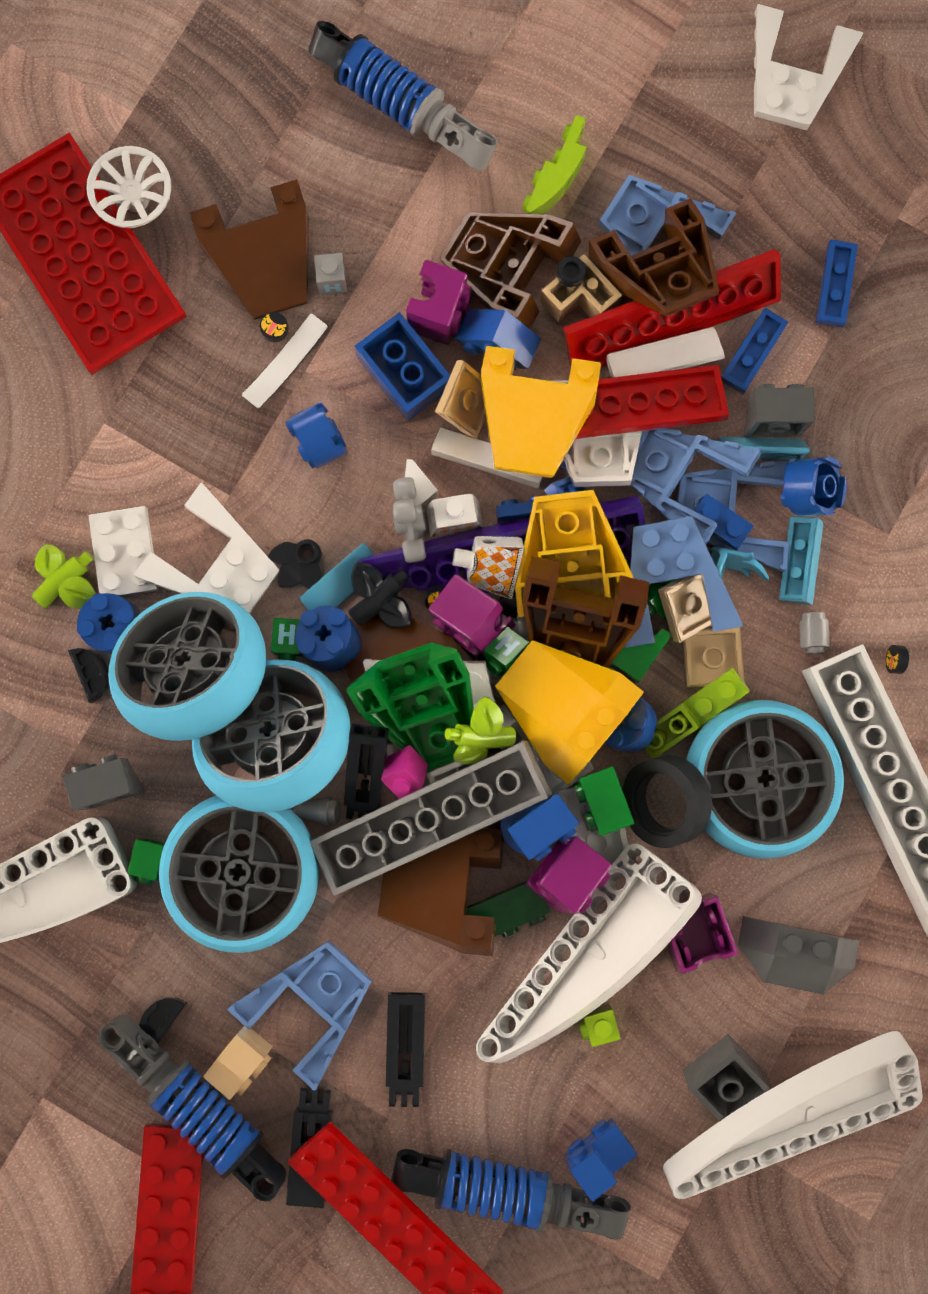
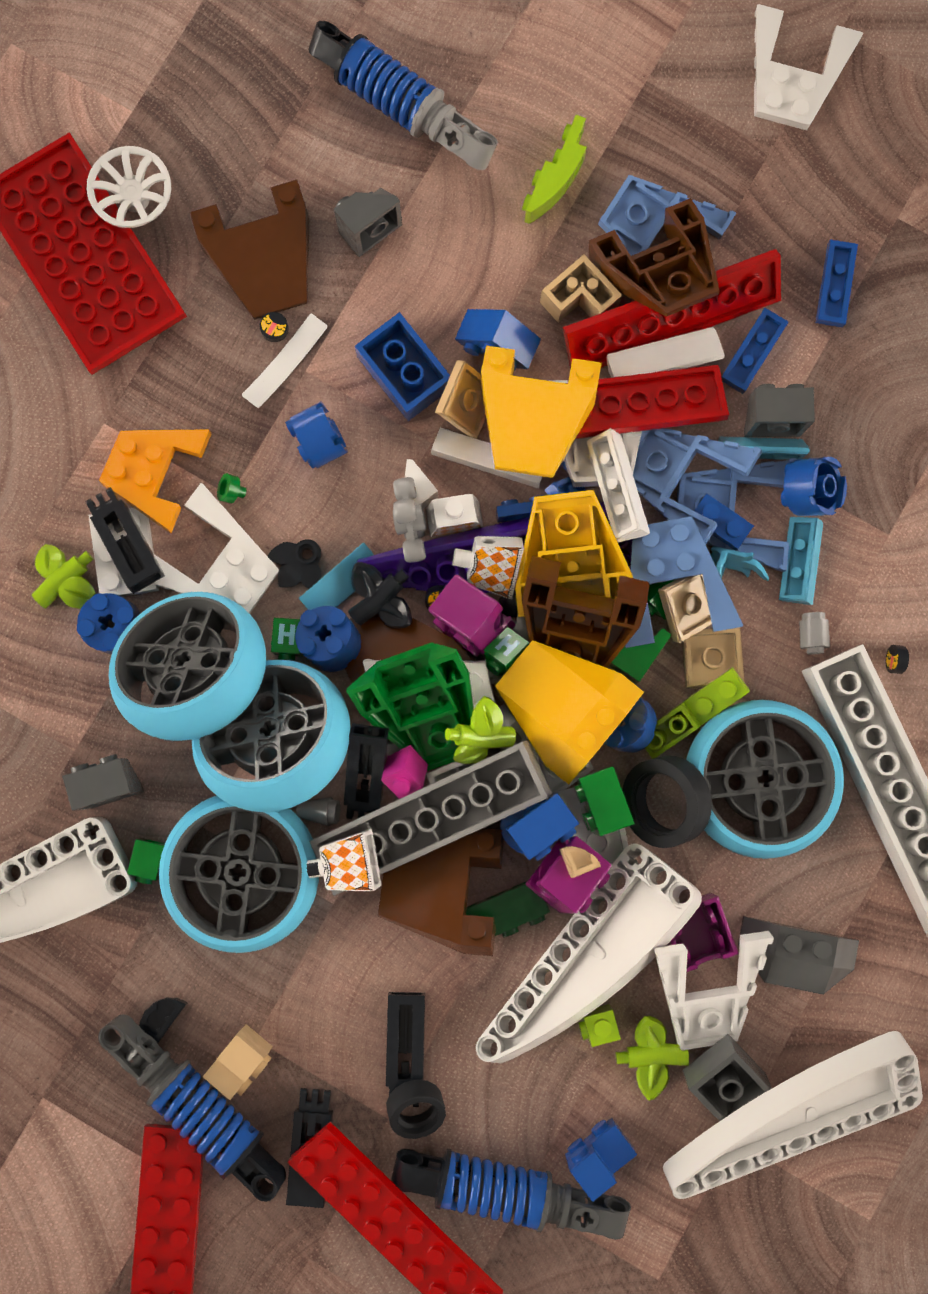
black tile [68,648,109,704] -> none
medium blue wing [227,940,373,1091] -> none
light grey brick [314,253,348,295] -> none
magenta piece [406,260,471,345] -> none
reddish brown wedge [439,212,581,329] -> none
black tile [557,256,586,288] -> none
none -> black hinge [85,487,165,594]
none -> light orange wing [99,429,211,534]
none -> green tile [217,473,247,504]
none -> torso [307,829,382,891]
none -> dark grey slope [334,188,402,257]
none -> black tyre [386,1080,446,1139]
none -> tan tile [559,846,601,878]
none -> white slope [587,428,650,542]
none -> lime plant [616,1016,689,1101]
none -> white wing [654,931,774,1051]

